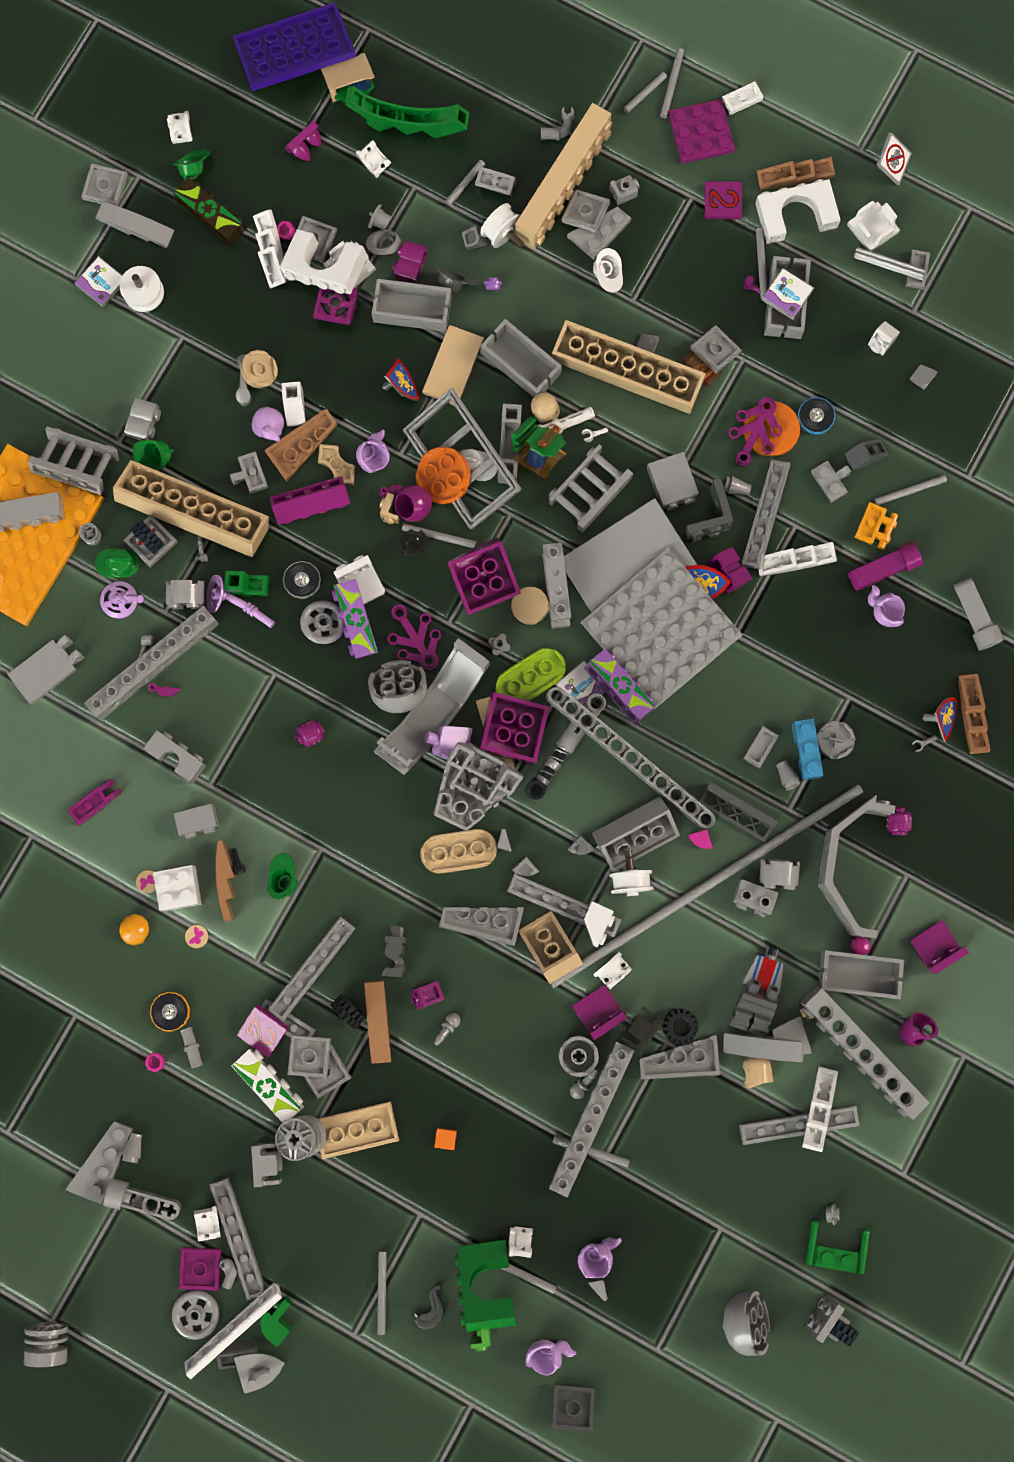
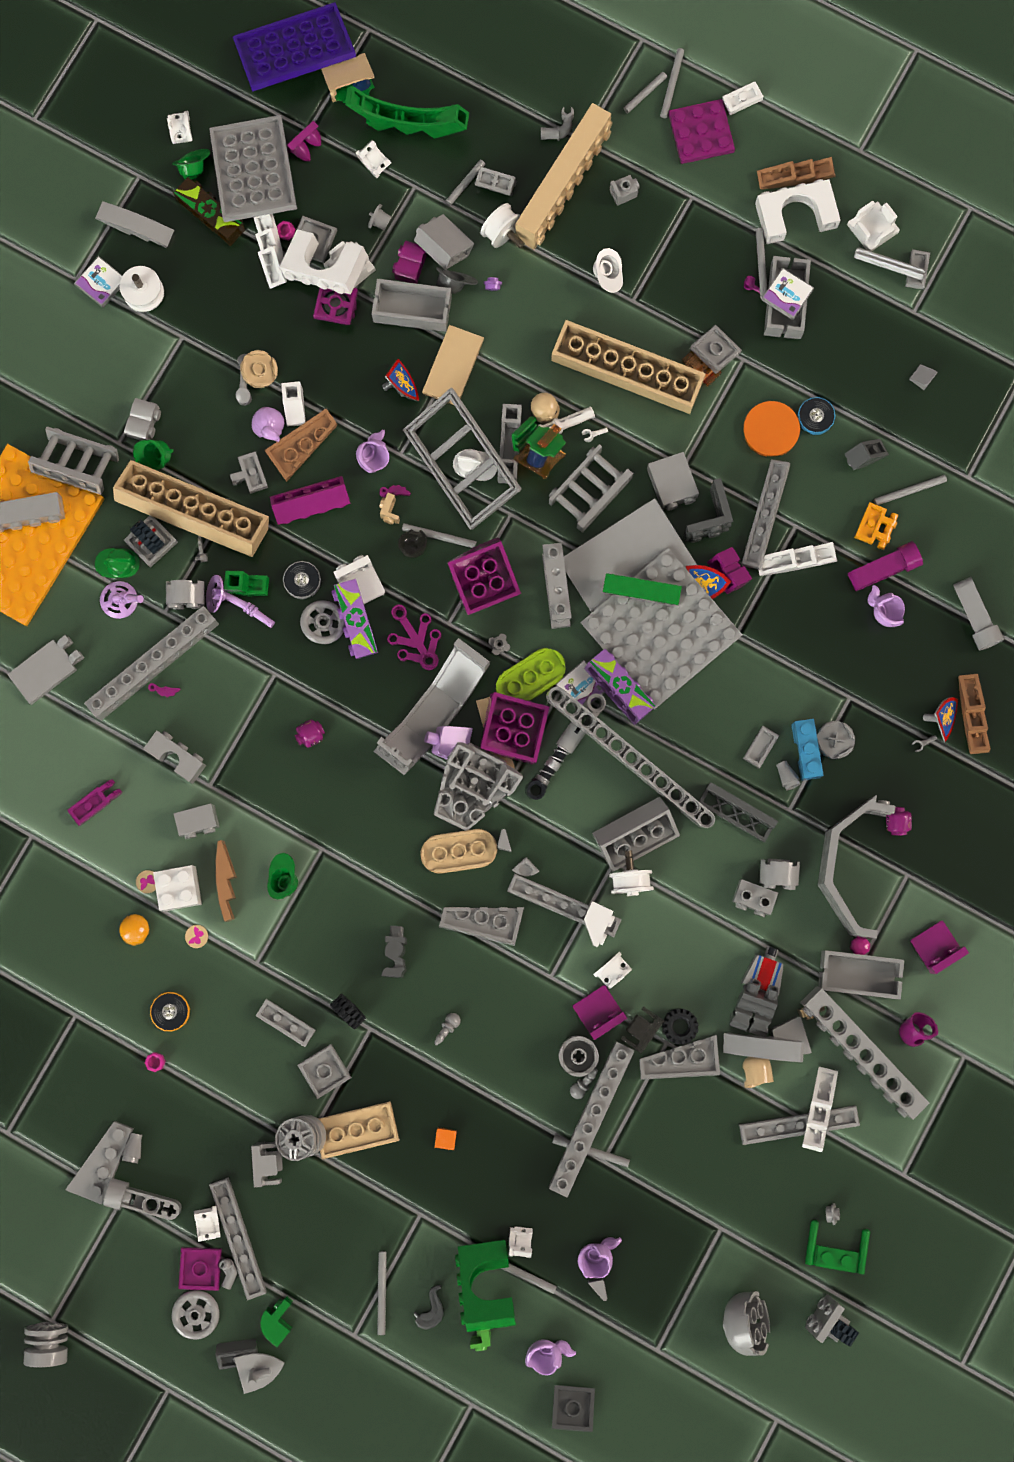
light grey wheel [79,523,102,546] -> none
light grey plate [81,163,128,206] -> none
light grey hand [138,635,154,659] -> none
light grey pin [180,1027,204,1069] -> none
white tile [184,1283,282,1379] -> none
black hand [232,848,246,876] -> none
white brick [232,1049,304,1123] -> none
tile [237,1004,289,1058] -> none
light grey tile [267,916,356,1022] -> none
light grey tile [287,1035,331,1078] -> none
tan tile [318,444,355,485] -> none
medium nougat slope [364,980,391,1064] -> none
light grey hat [366,230,402,255] -> none
light grey cylinder [368,660,427,713] -> none
magenta helmet [395,485,432,522] -> none
magenta bracket [411,981,444,1010] -> none
orange tile [416,447,471,504] -> none
light grey slope [462,225,487,250] -> none
light grey piece [481,319,562,398] -> none
tan tile [511,587,549,625] -> none
tan slope [518,911,583,984] -> none
light grey piece [551,785,863,988] -> none
light grey plate [562,190,610,232] -> none
light grey wing [567,207,631,260] -> none
light grey tile [568,836,595,855] -> none
light grey slope [637,334,659,353] -> none
dark pink tile [688,830,713,849] -> none
magenta tile [704,181,742,220] -> none
light grey cone [723,475,751,496] -> none
magenta plant [728,397,782,467] -> none
light grey plate [811,461,852,503] -> none
white slope [868,321,900,356] -> none
piece [876,132,912,186] -> none
none -> light grey plate [209,115,297,222]
none -> light grey brick [414,214,474,270]
none -> green tile [603,573,682,606]

